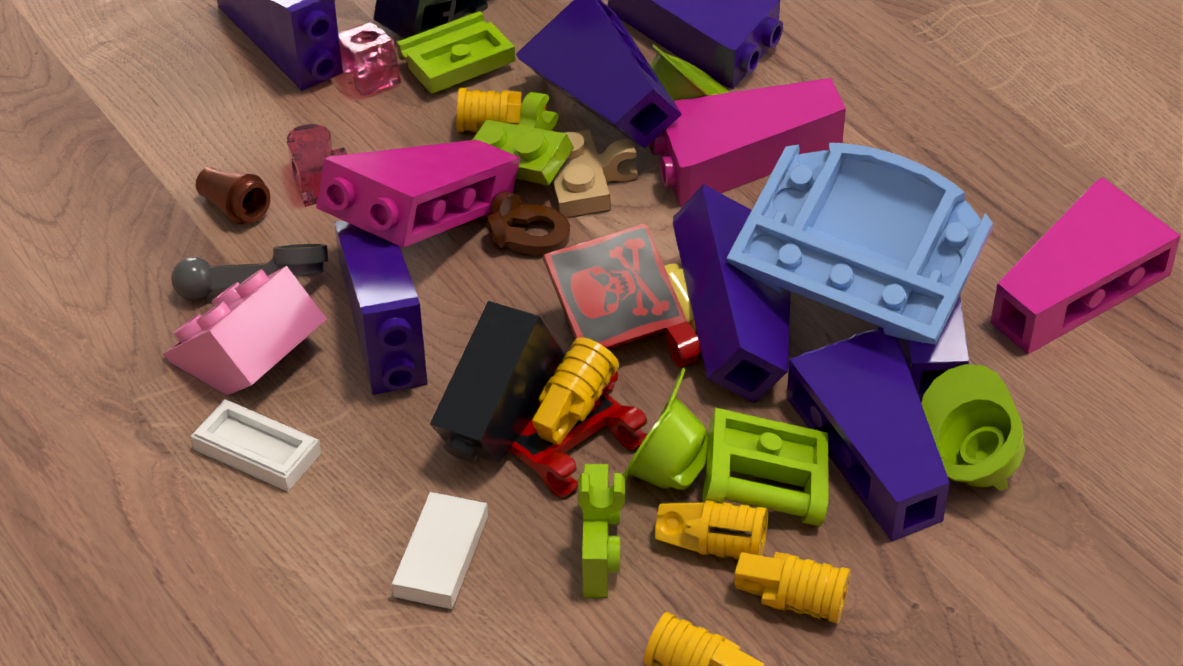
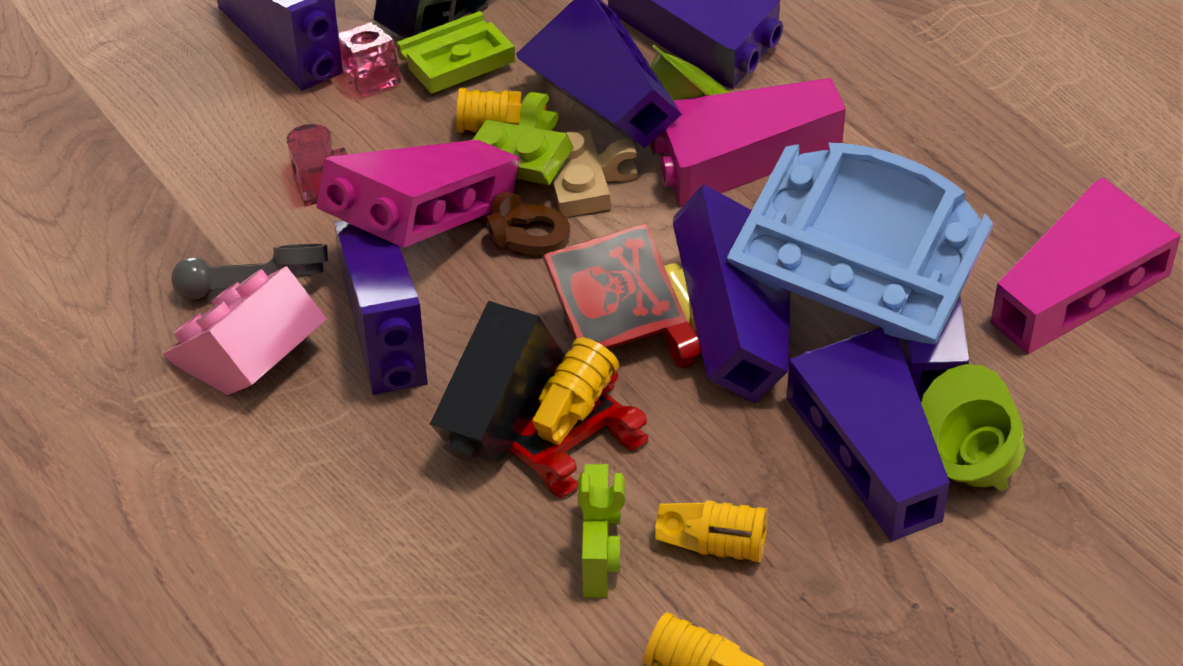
white tile [190,399,321,492] -> none
copper cone [196,167,271,224] -> none
white tile [392,492,488,609] -> none
lime piece [623,368,708,490] -> none
lime plate [702,407,829,527] -> none
yellow hinge [734,552,851,624] -> none

